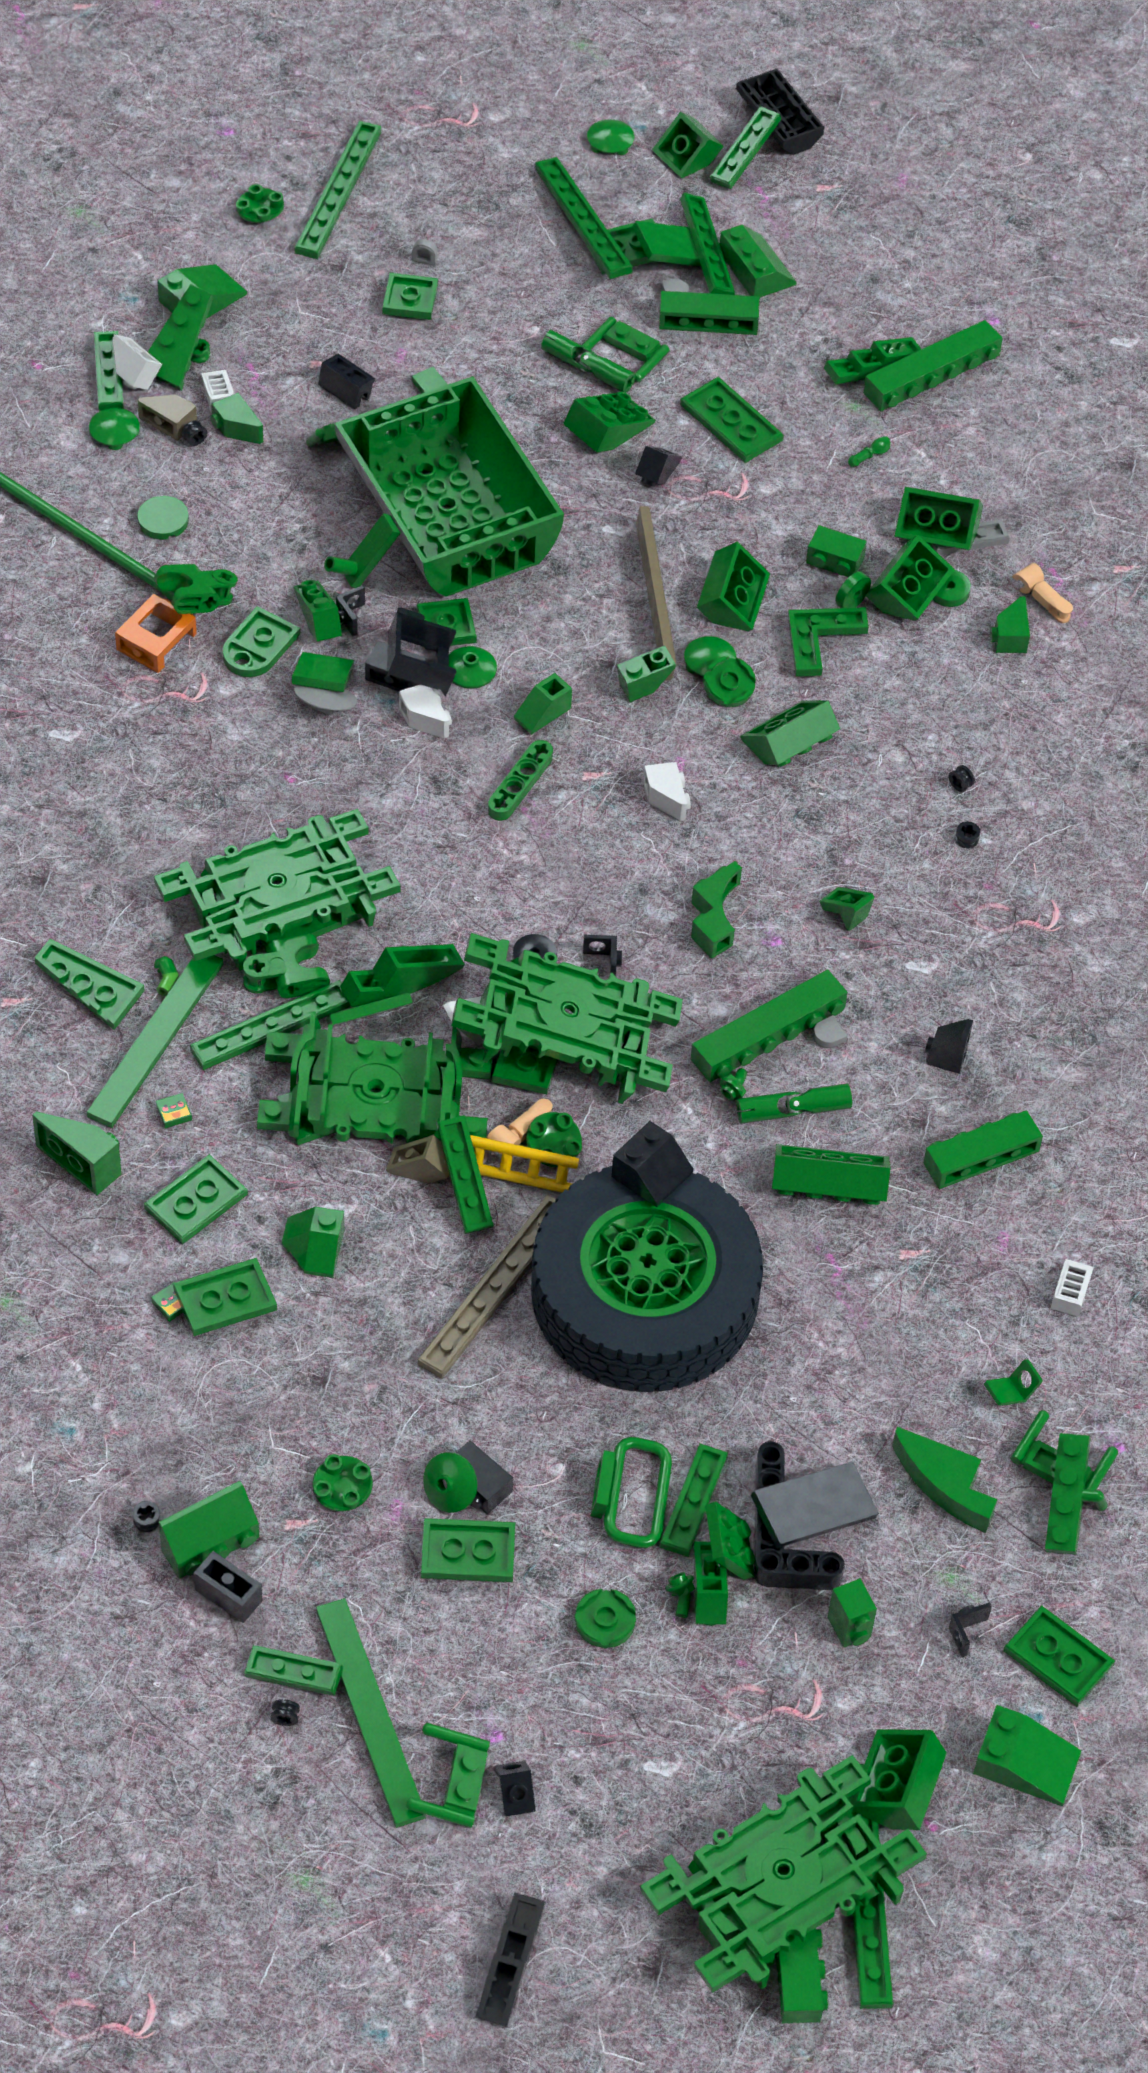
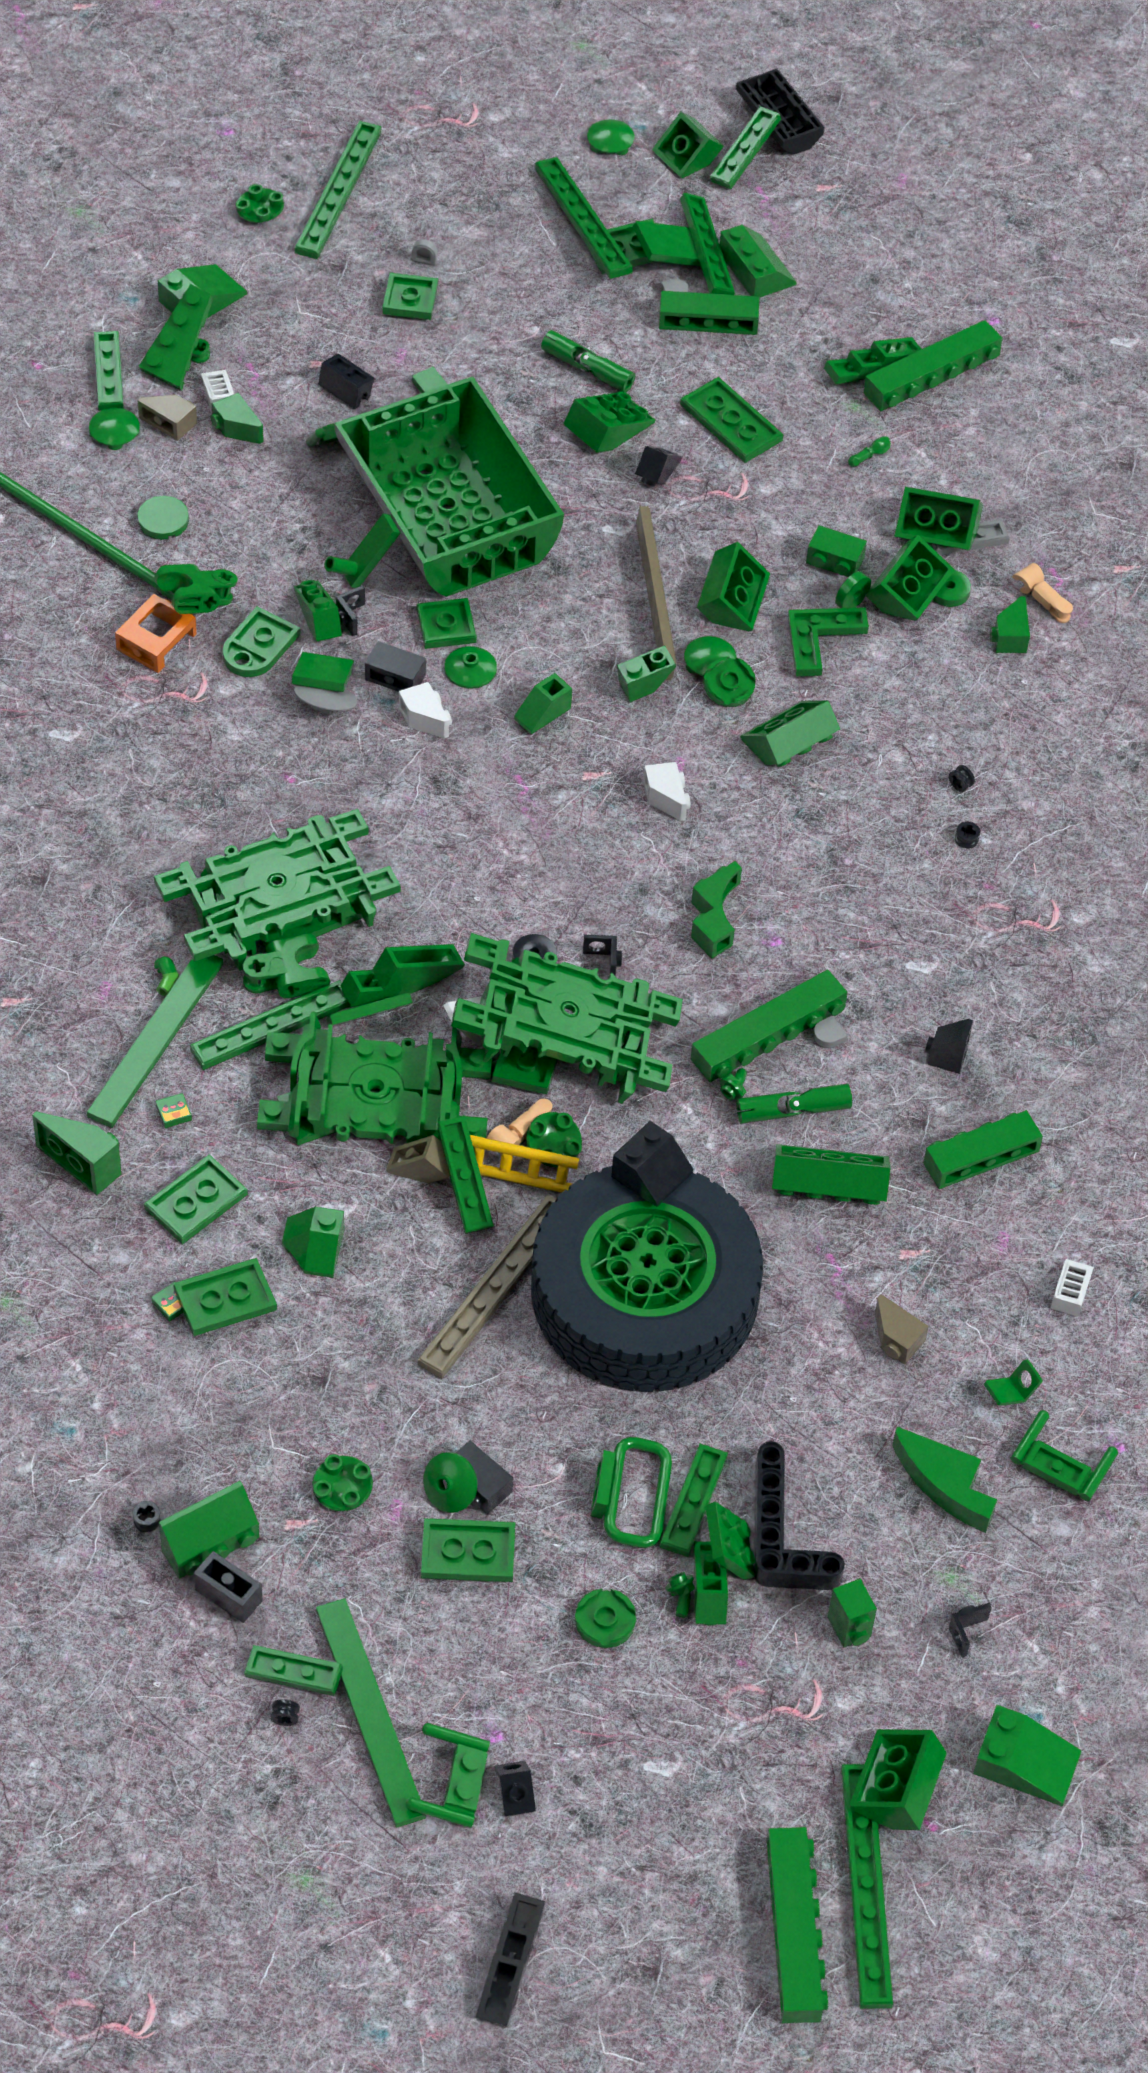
wing [35,939,145,1030] -> none
white slope [112,334,162,390] -> none
black bush [182,420,208,446] -> none
black piece [386,608,457,697] -> none
green beam [488,740,553,821] -> none
green plate [582,316,670,383] -> none
green piece [640,1755,927,1993] -> none
tile [750,1461,879,1549] -> none
green slope [819,887,875,931] -> none
green tile [1003,1605,1115,1707] -> none
green plate [1045,1433,1108,1555] -> none
none -> dark tan slope [875,1294,929,1364]

